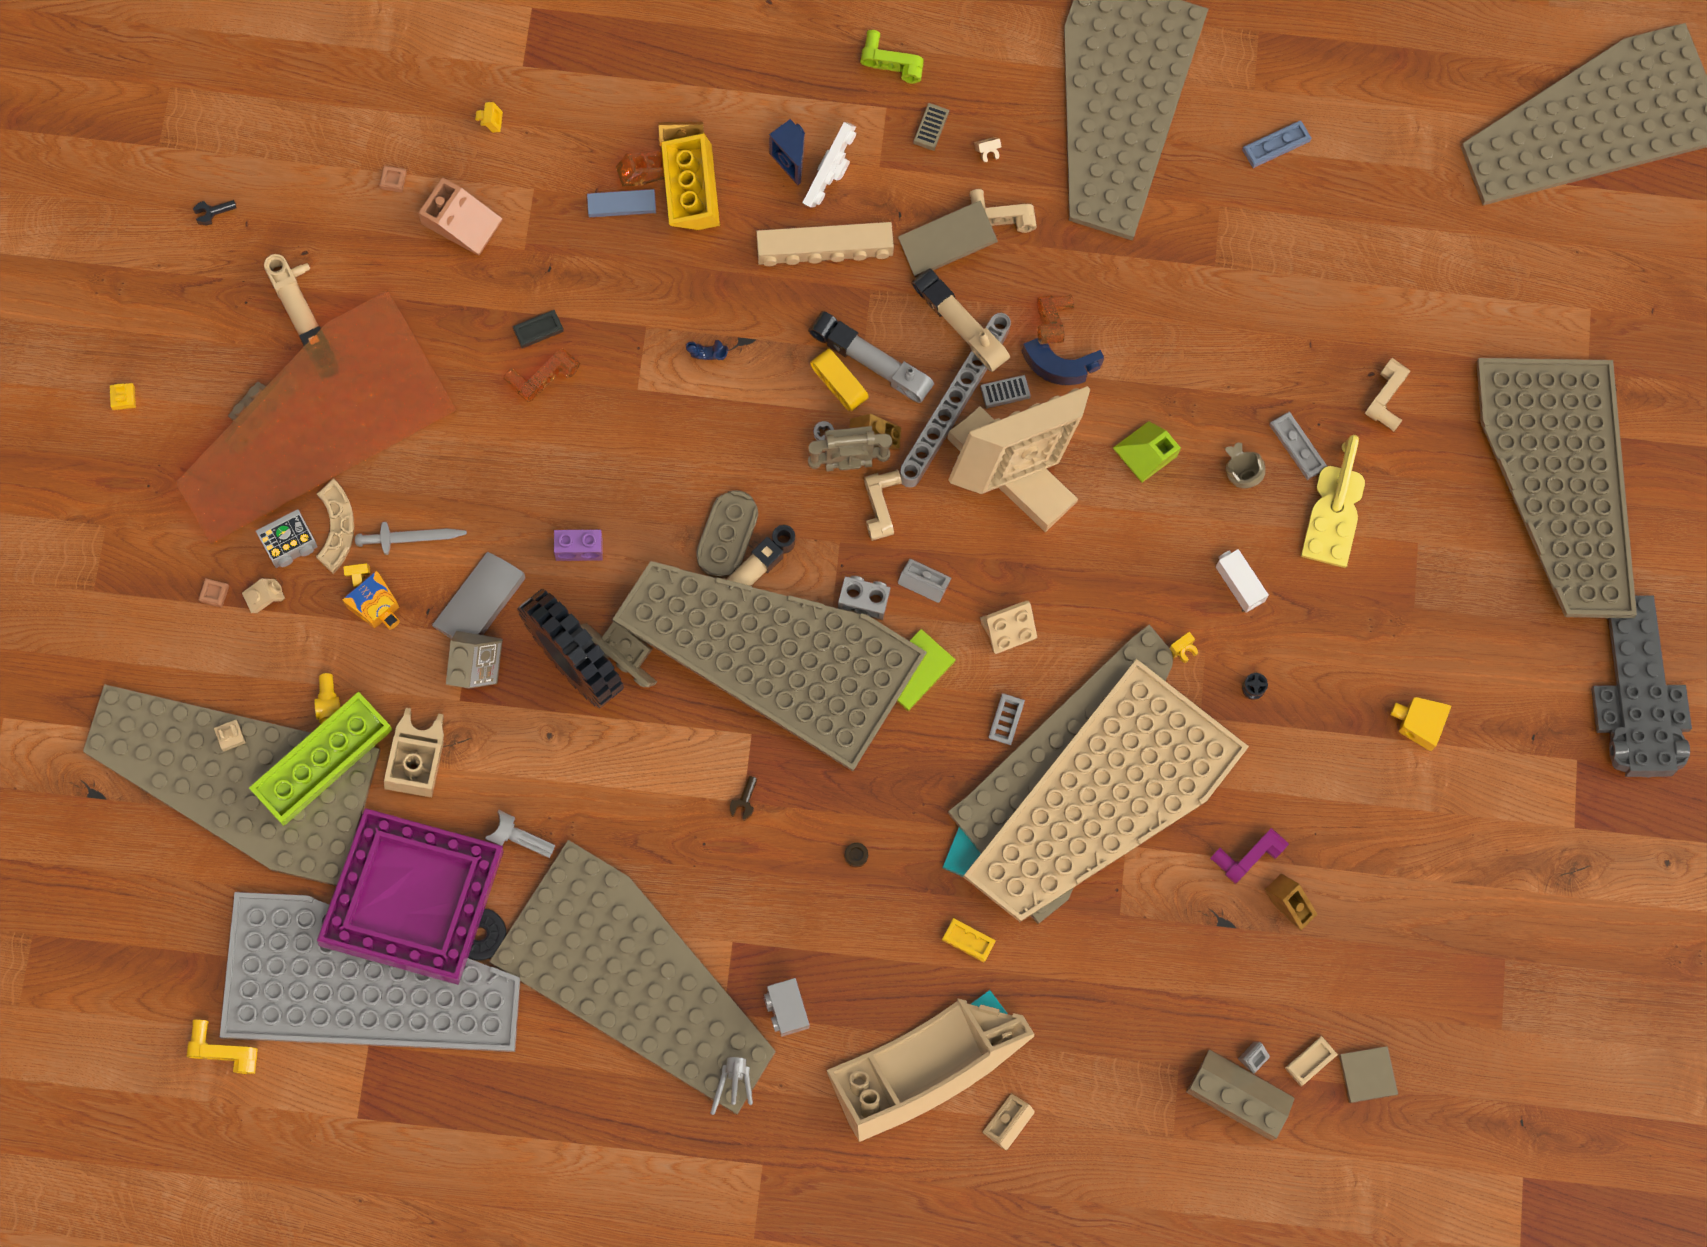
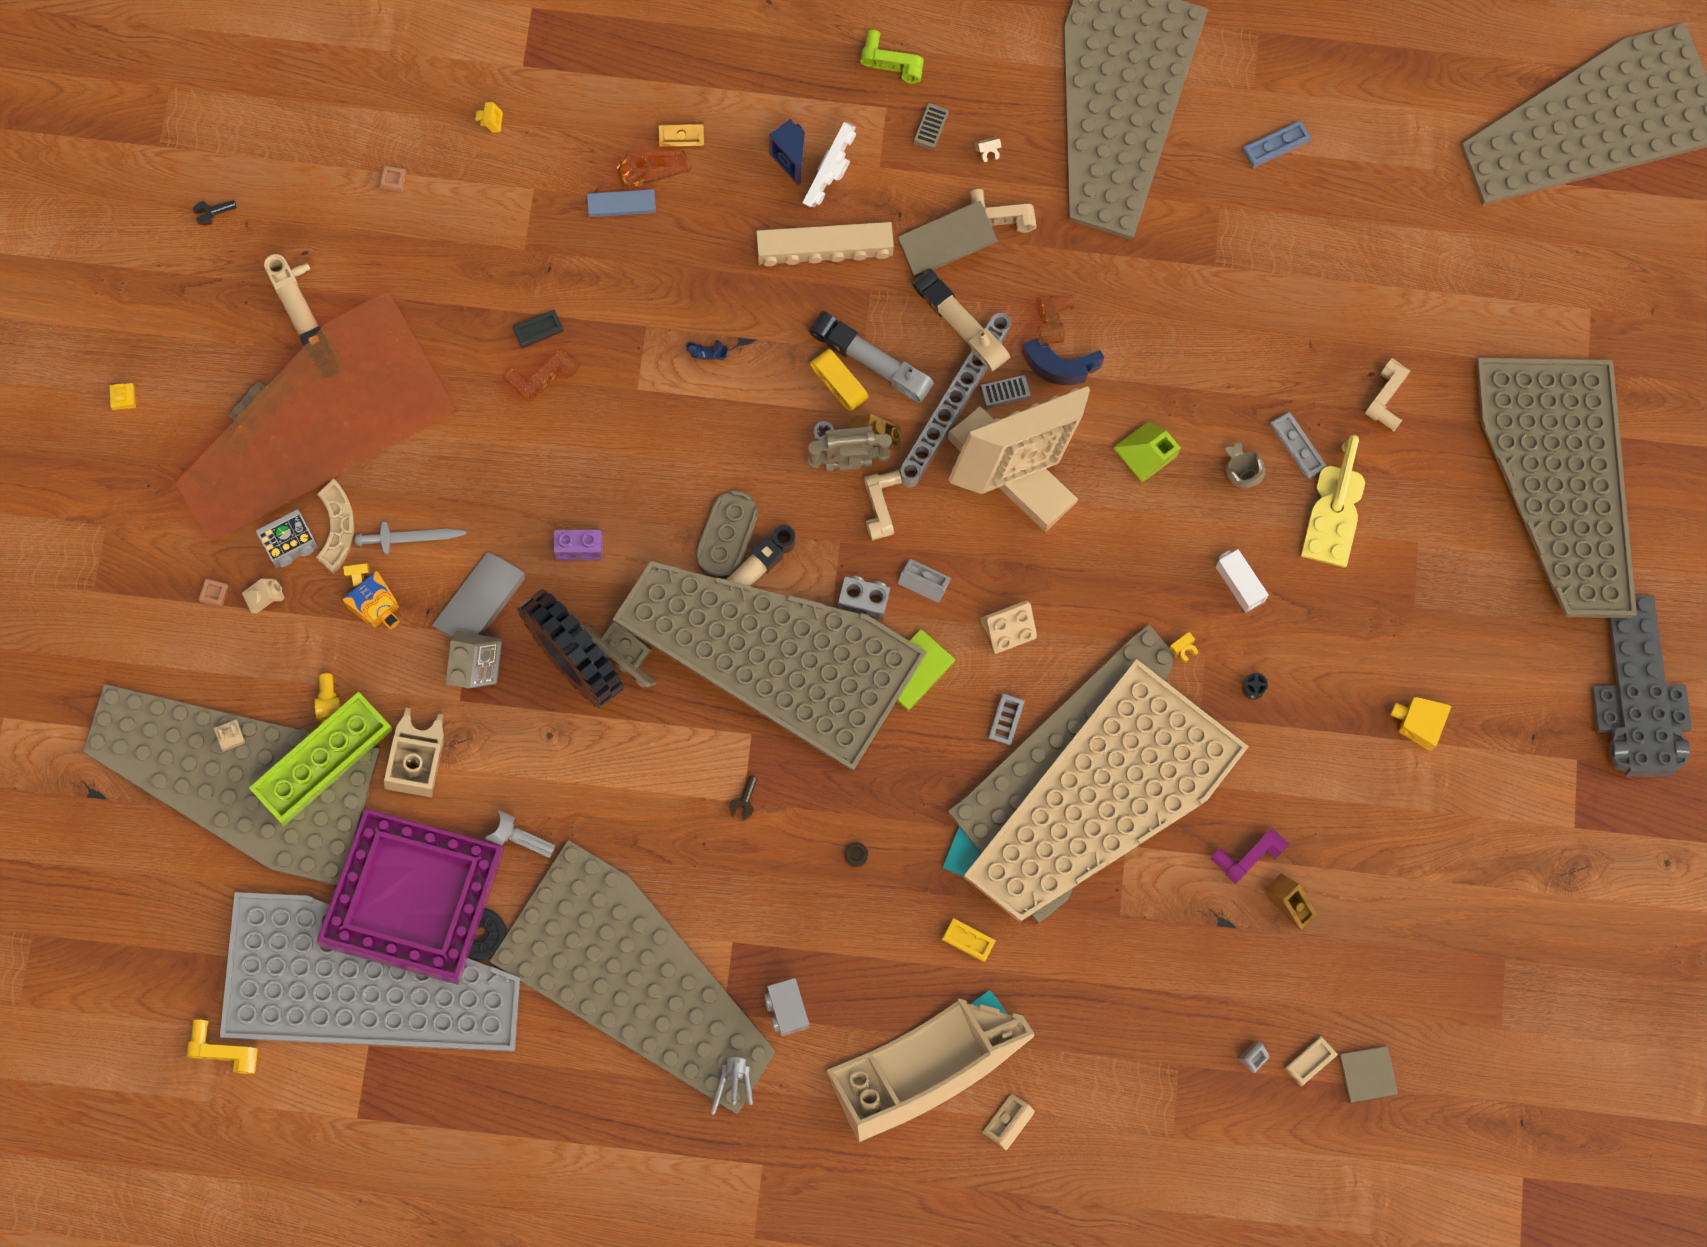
slope [418,177,503,256] -> none
yellow slope [661,133,720,230] -> none
dark tan slope [1186,1050,1295,1141] -> none

